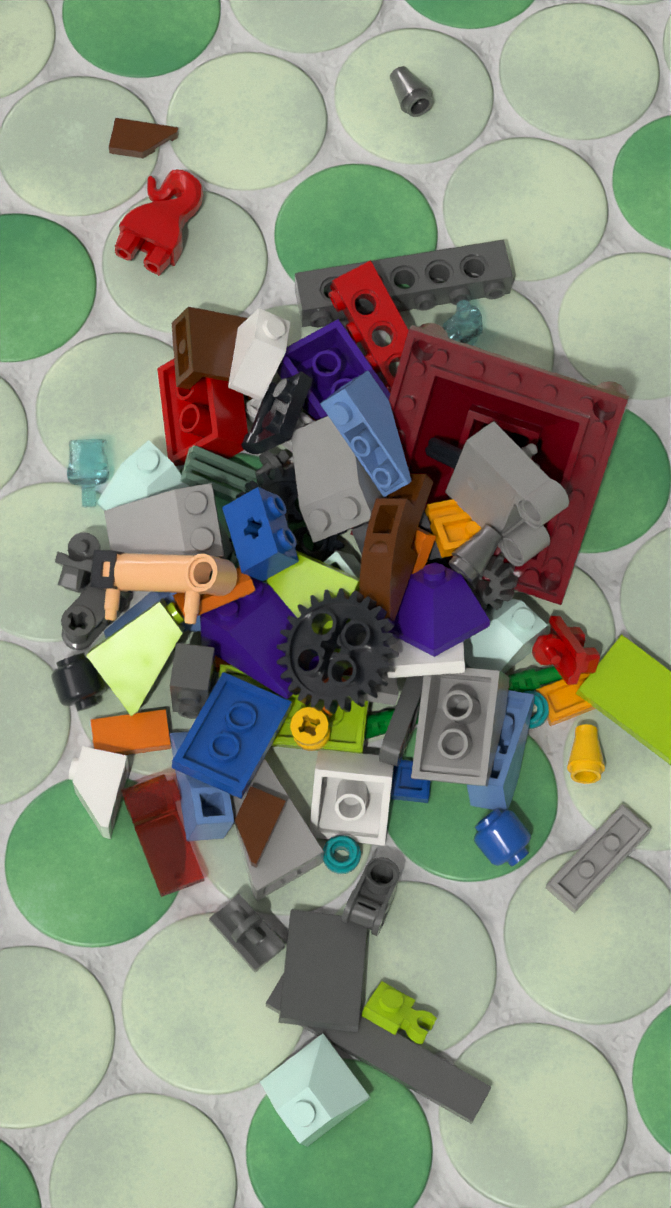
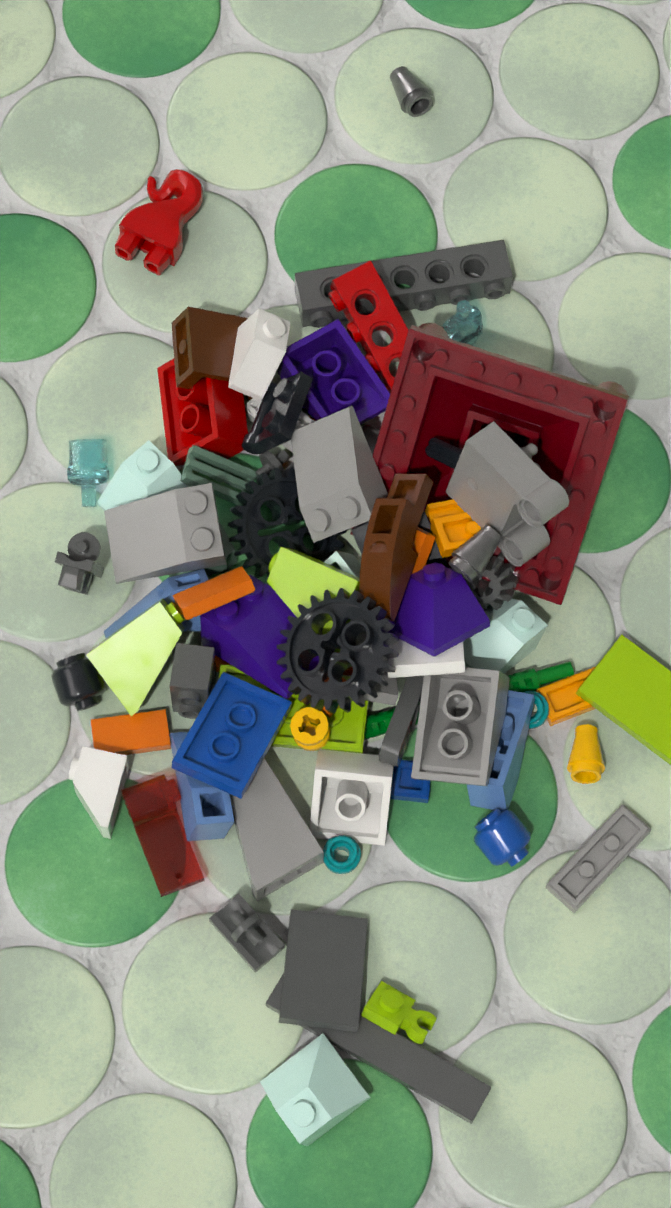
dark grey piece [61,582,128,650] -> none
light nougat piece [90,550,237,624] -> none
reddish brown tile [109,118,179,159] -> none
blue brick [222,487,299,581] -> none
reddish brown tile [235,786,286,868] -> none
medium blue slope [320,370,412,497] -> none
dark grey piece [341,857,400,936] -> none
red hips [532,616,600,685] -> none

